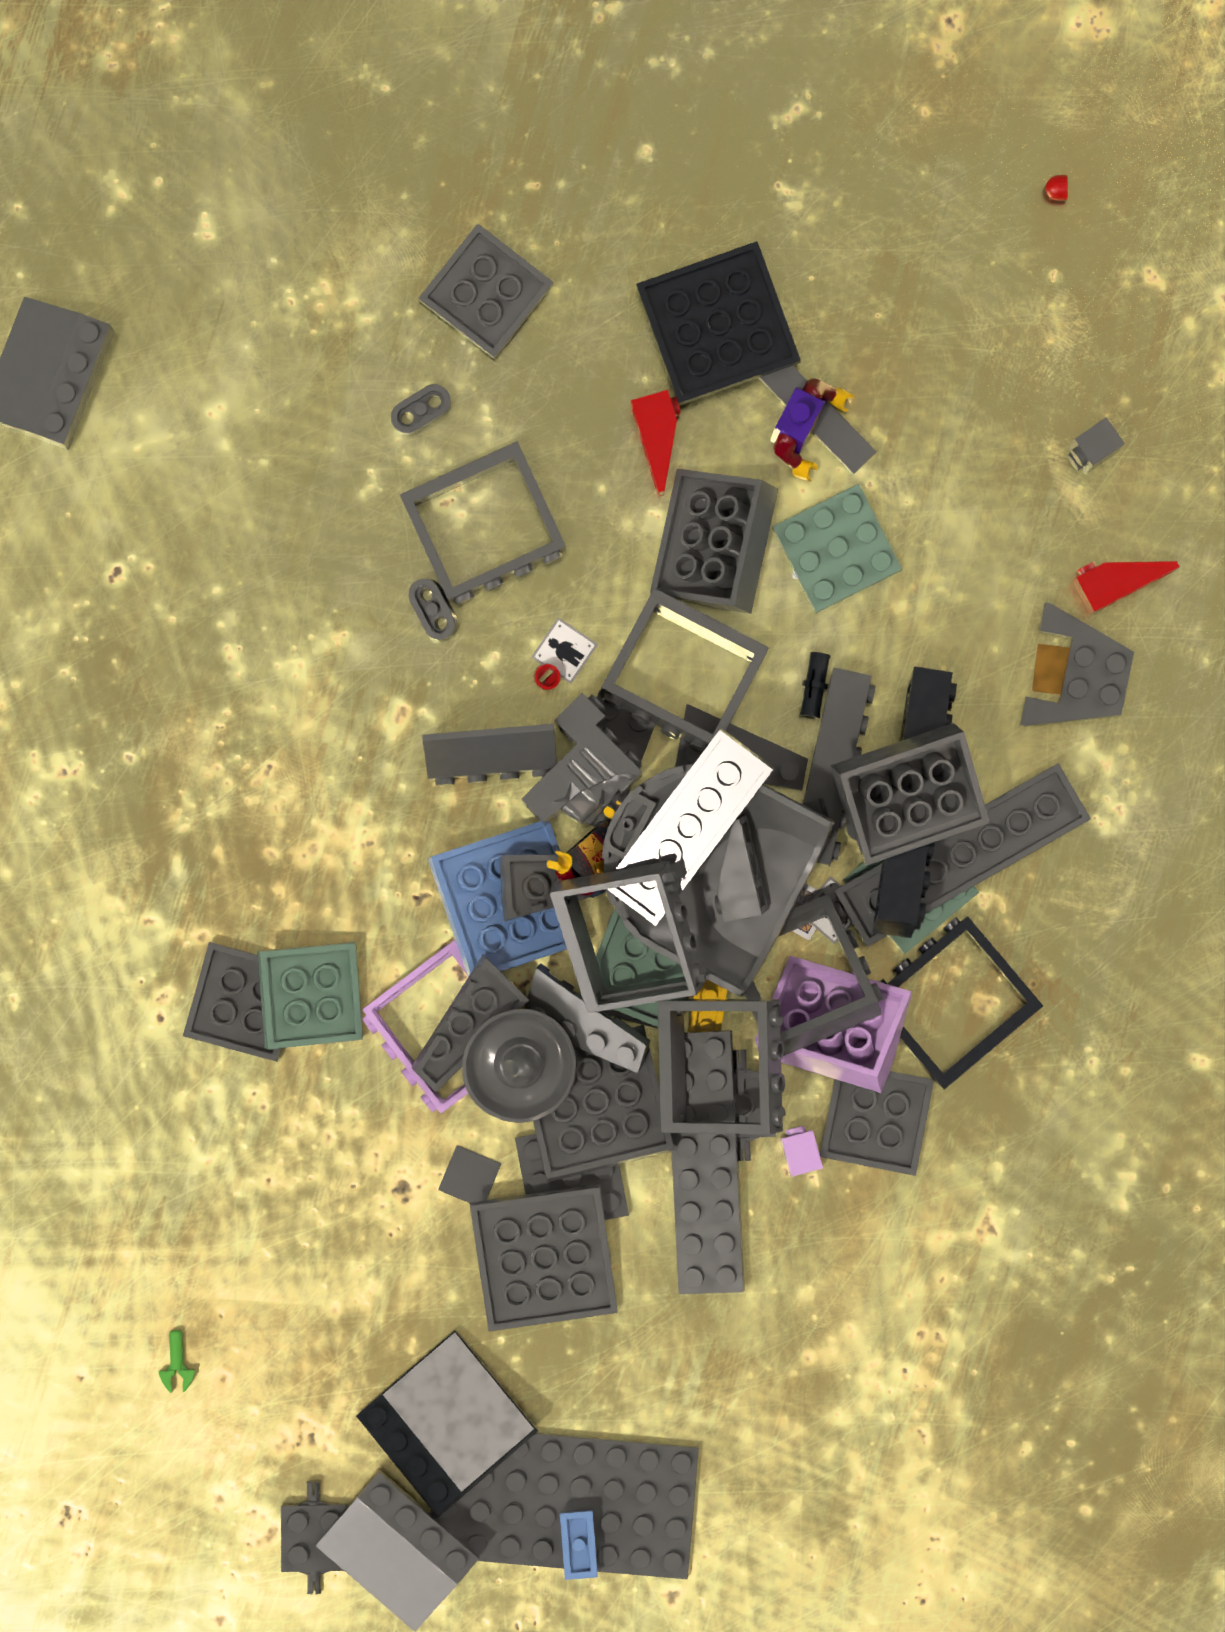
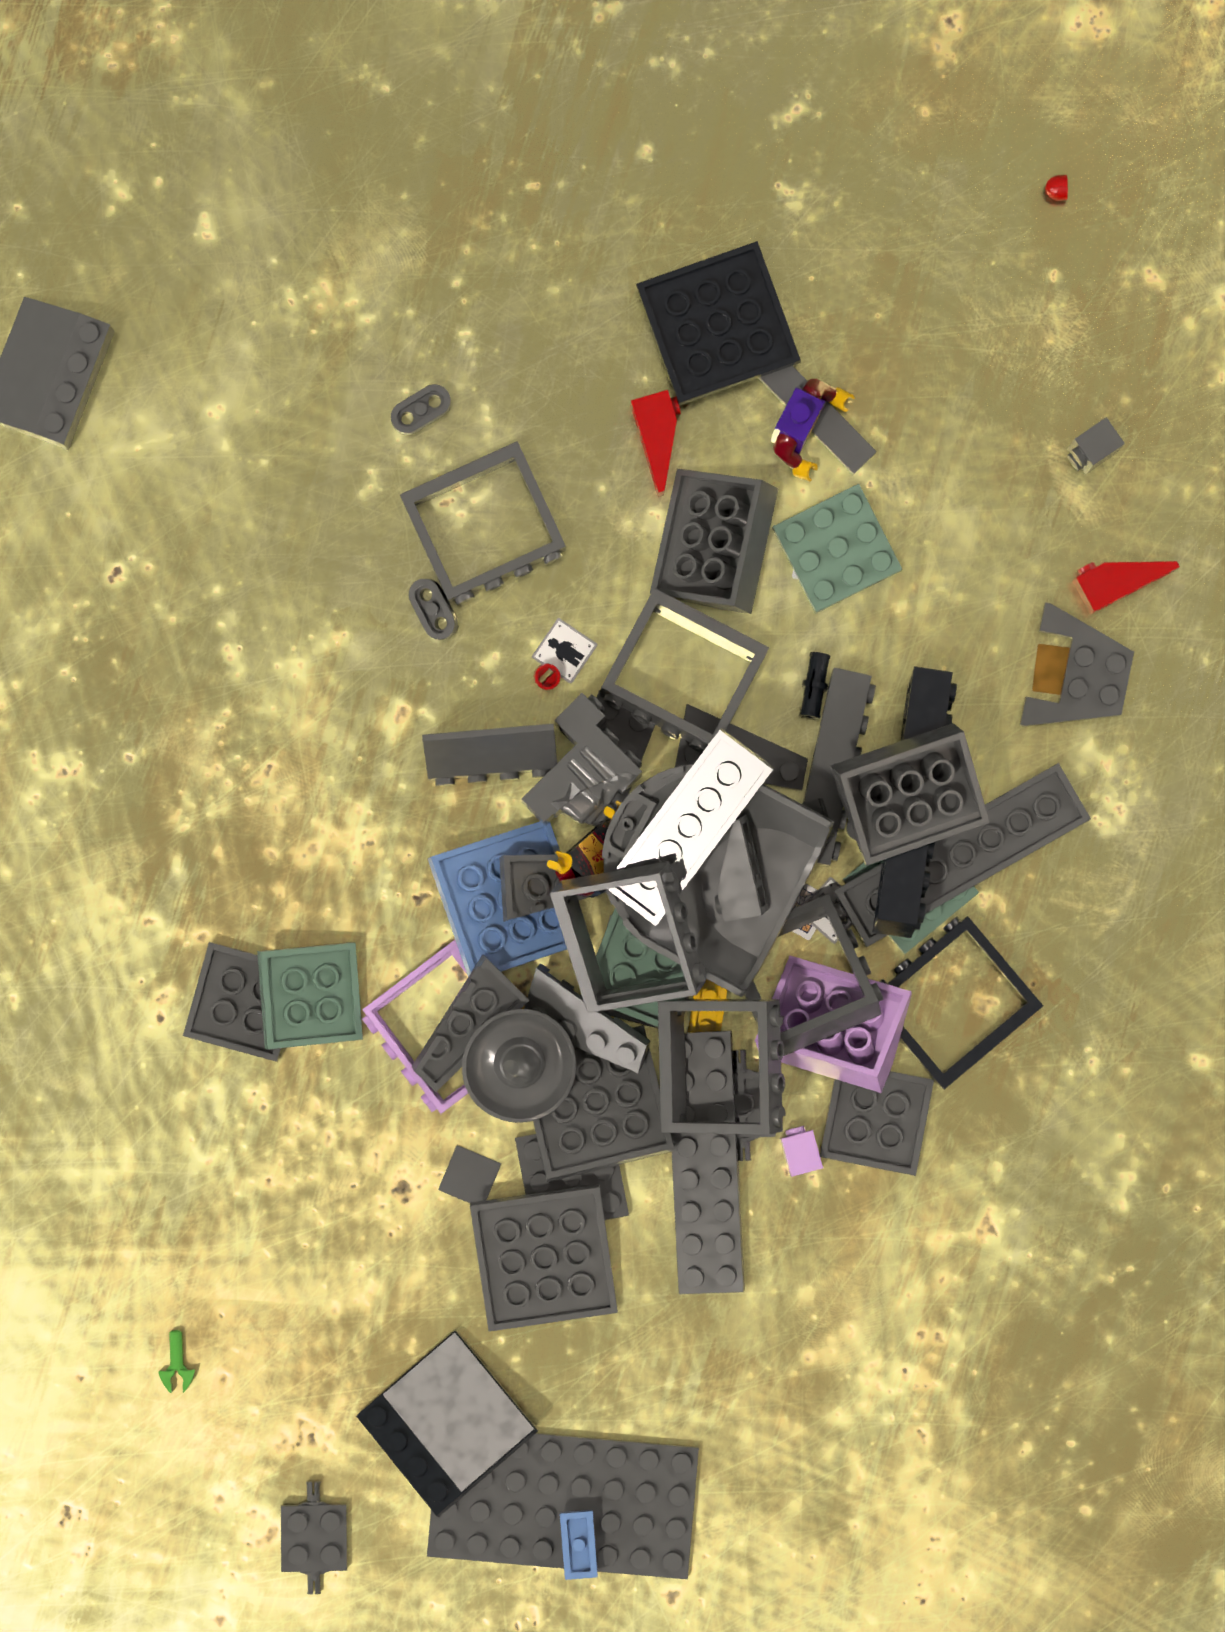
slope [315,1470,479,1632] -> none
dark grey plate [418,224,554,359] -> none

